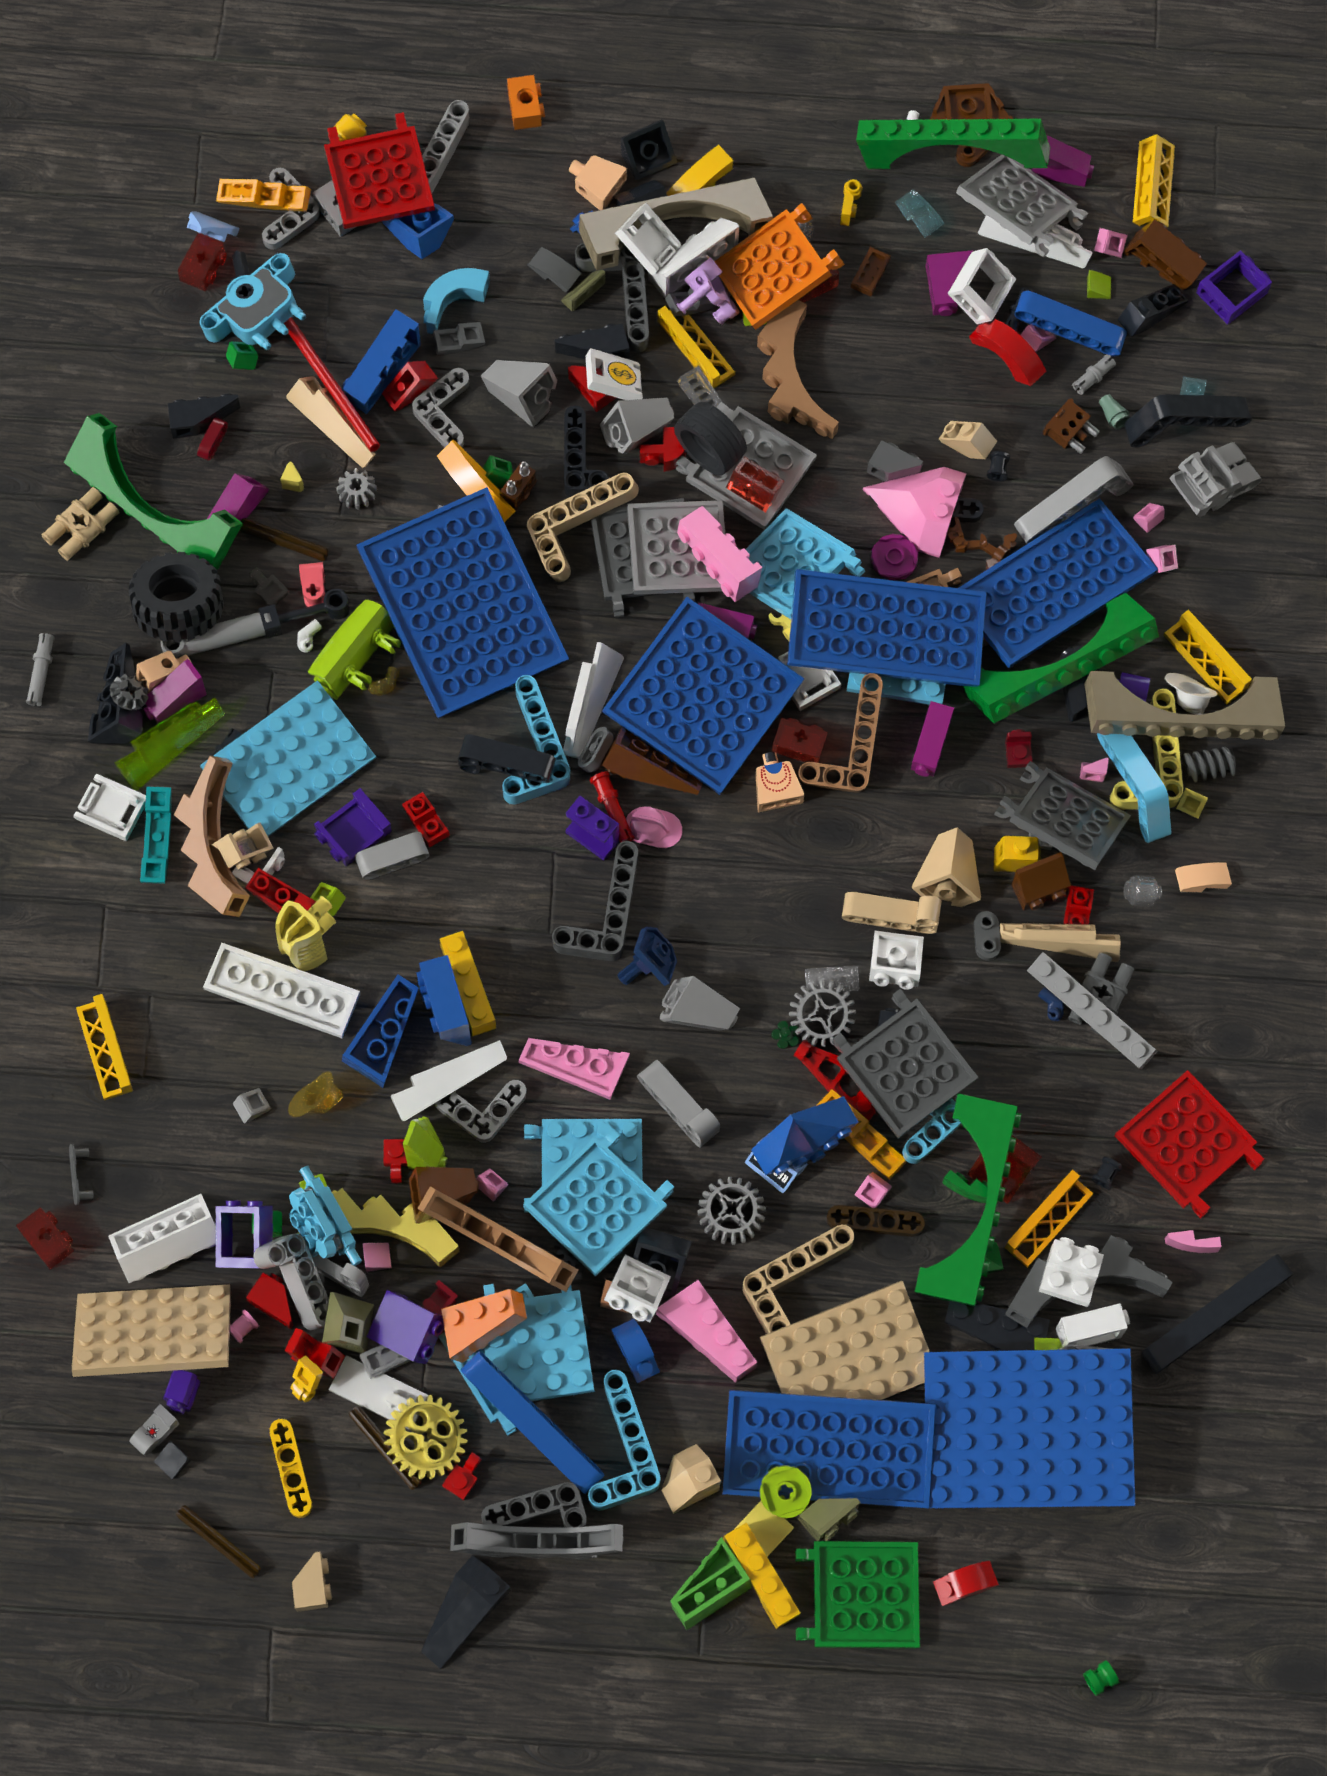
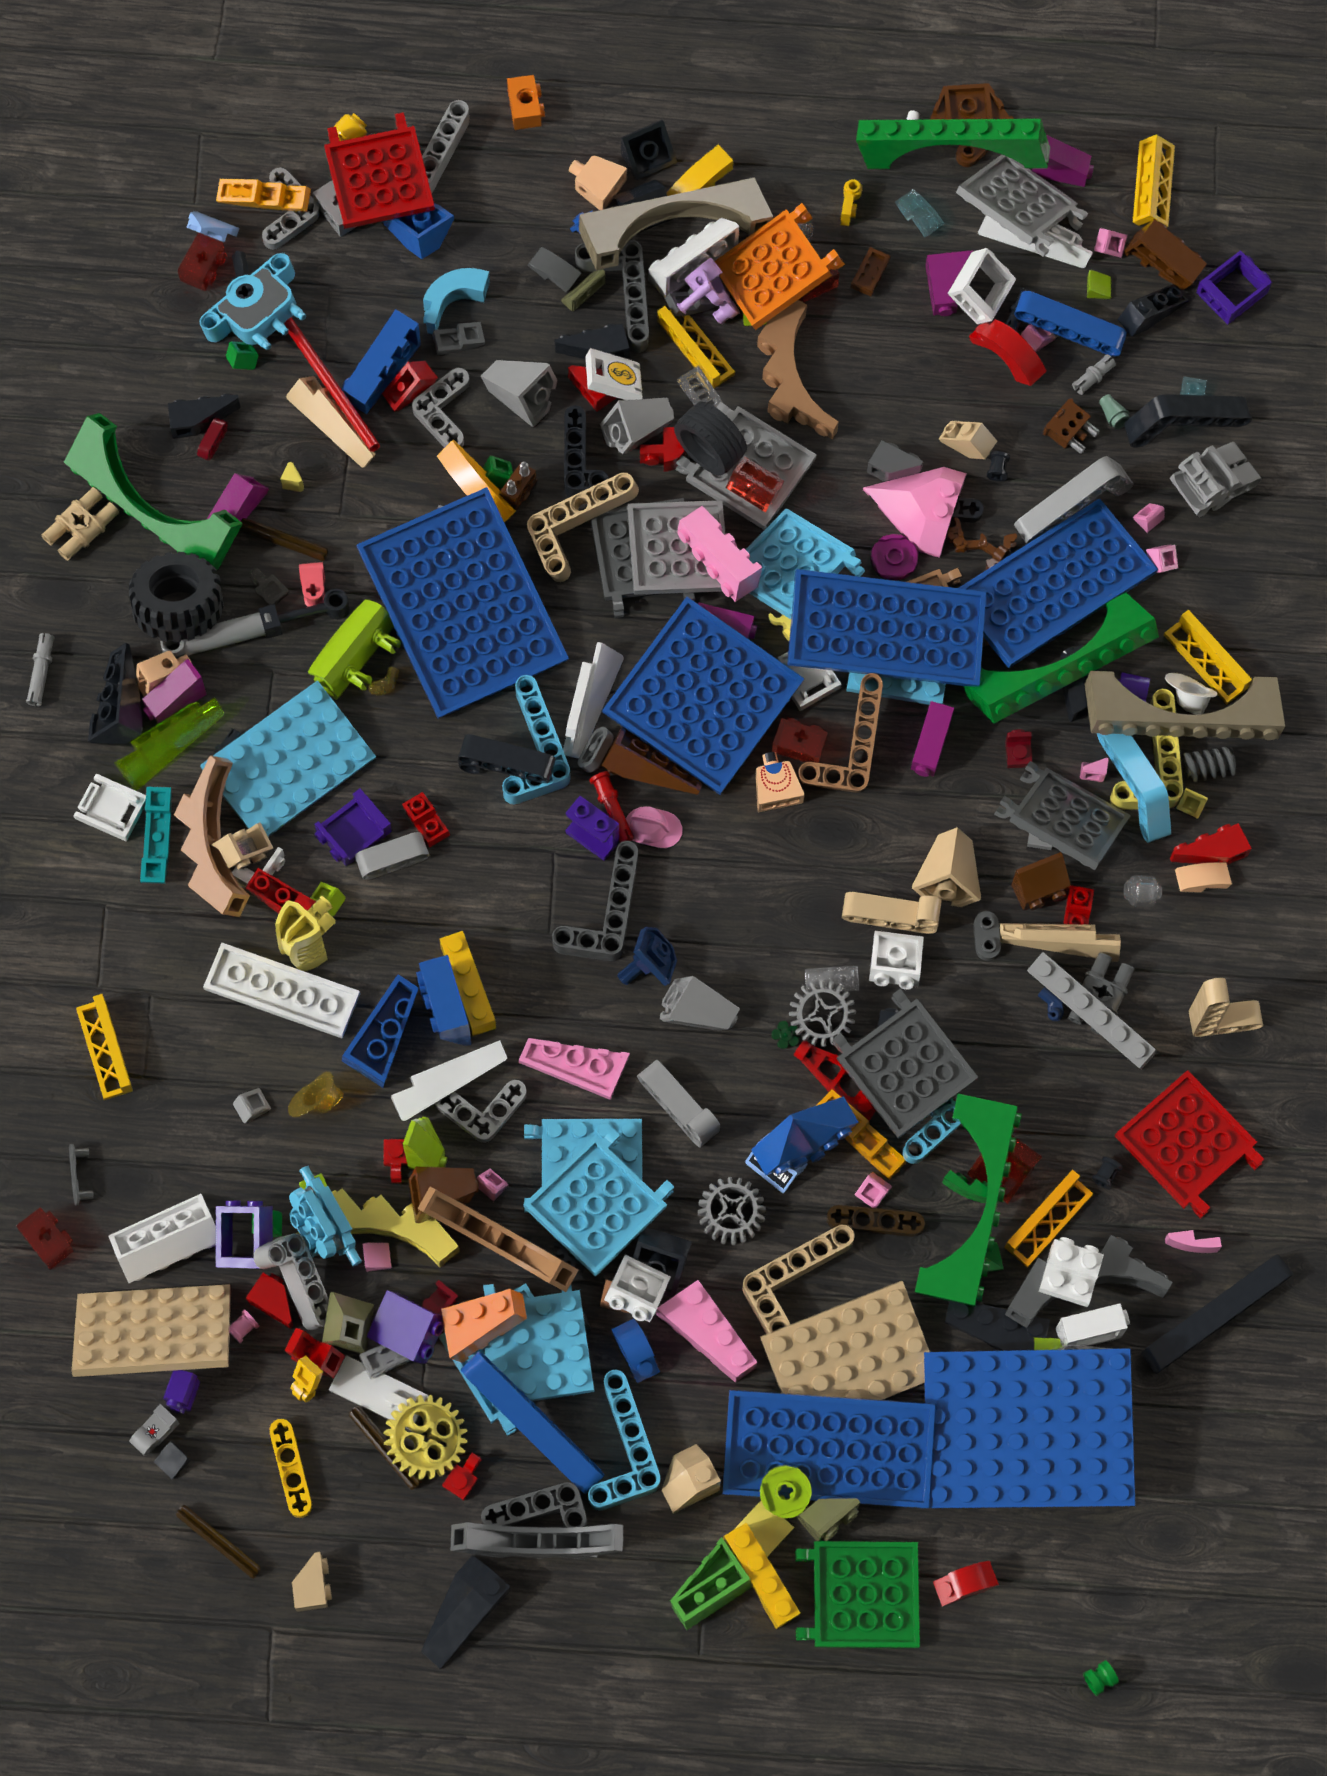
dark grey gear [110,674,149,710] -> none
white arm [297,619,322,653] -> none
light grey beam [309,1251,369,1297] -> none
light grey gear [336,468,377,510] -> none
white container [615,203,681,275] -> none
yellow torso [994,836,1041,872] -> none
none -> red slope [1170,823,1252,865]
none -> tan beam [1189,978,1263,1037]

